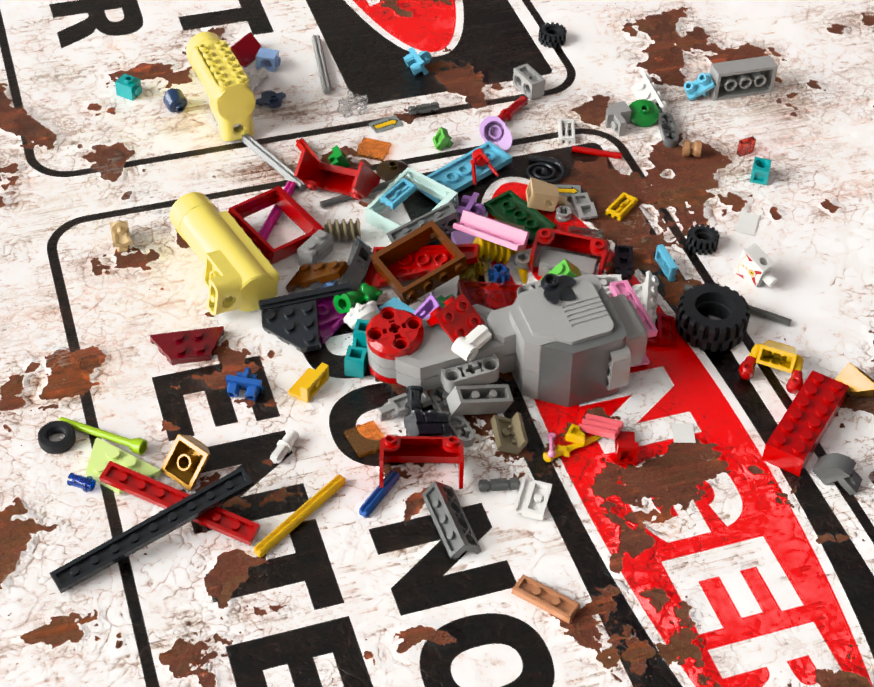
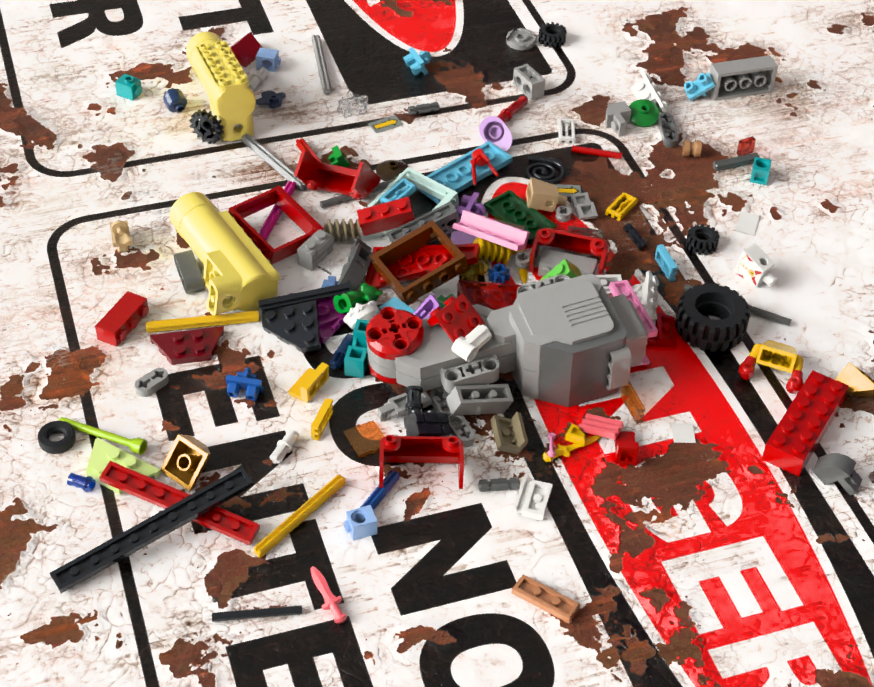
reddish brown wing [285,261,349,293] -> none
clear orange piece [355,137,391,162] -> none
dark grey fence [422,481,481,560] -> none
bright green tile [432,127,454,151] -> none
black plate [541,273,576,305] -> none
black hinge [614,245,633,280] -> none
none -> red brick [95,291,149,347]
none -> light grey beam [135,368,169,397]
none -> yellow axle [146,310,260,333]
none -> dark grey beam [173,250,204,293]
none -> black gear [189,109,225,144]
none -> black bar [212,605,302,622]
none -> yellow tile [311,398,333,441]
none -> coral sword [311,566,347,624]
none -> dark blue piece [329,334,353,369]
none -> light blue brick [343,505,377,541]
none -> red brick [357,197,415,236]
none -> light grey tile [506,28,537,50]
none -> clear orange tile [621,381,645,424]
none -> black axle [623,223,648,251]
none -> dark grey axle [713,153,760,171]

